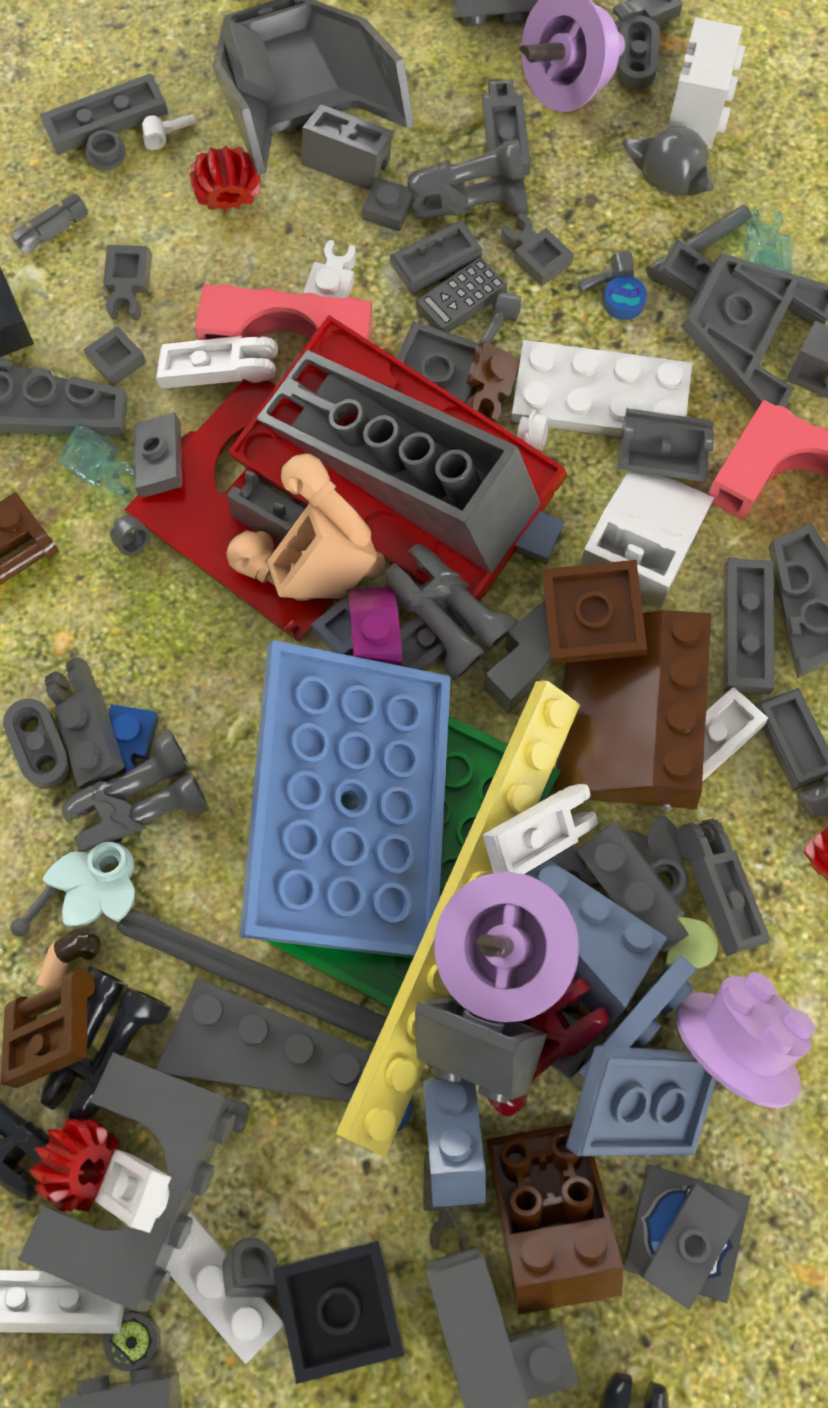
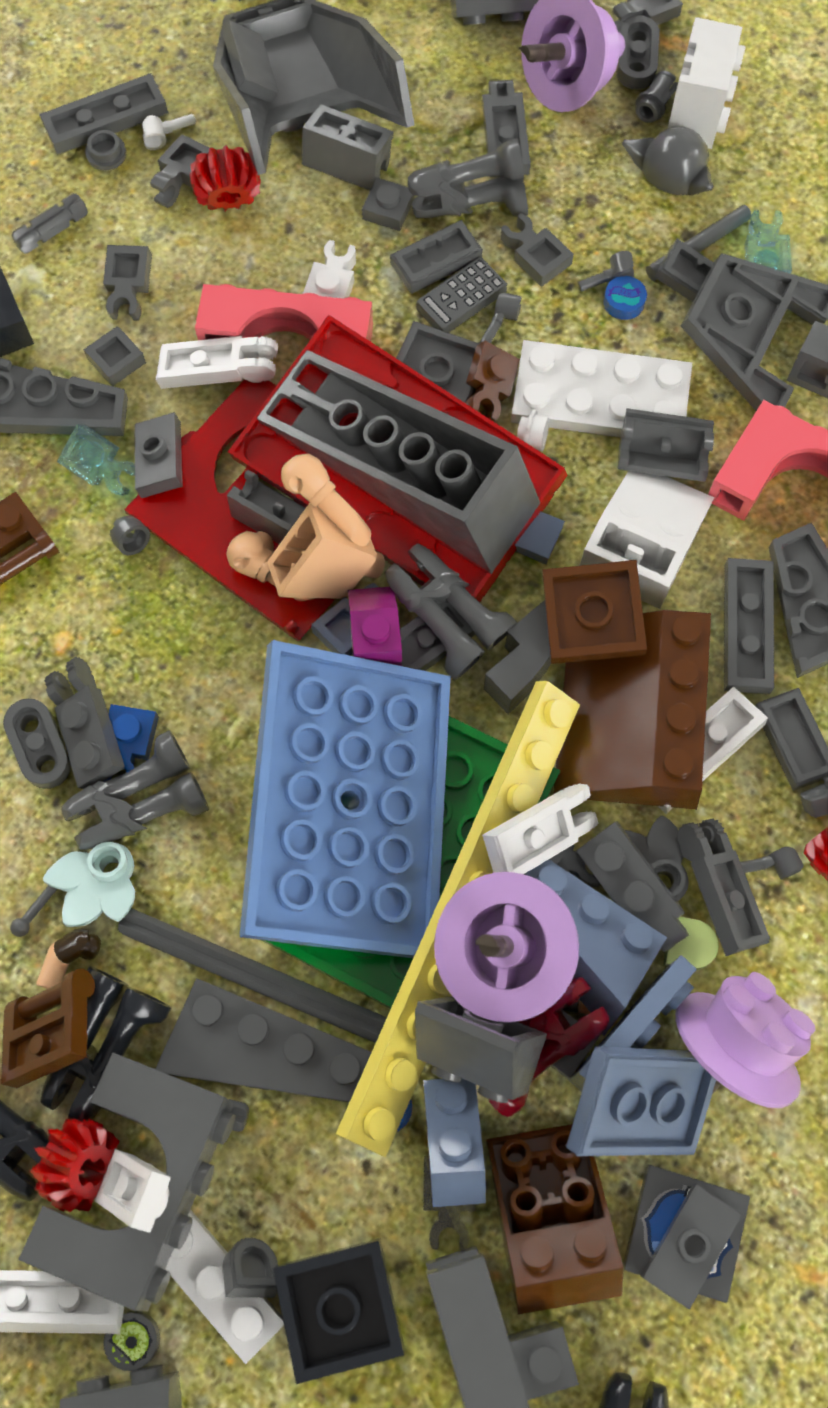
none -> dark grey plate [150,134,209,208]
none -> dark grey pin [635,71,678,123]
none -> dark grey hand [741,846,804,880]

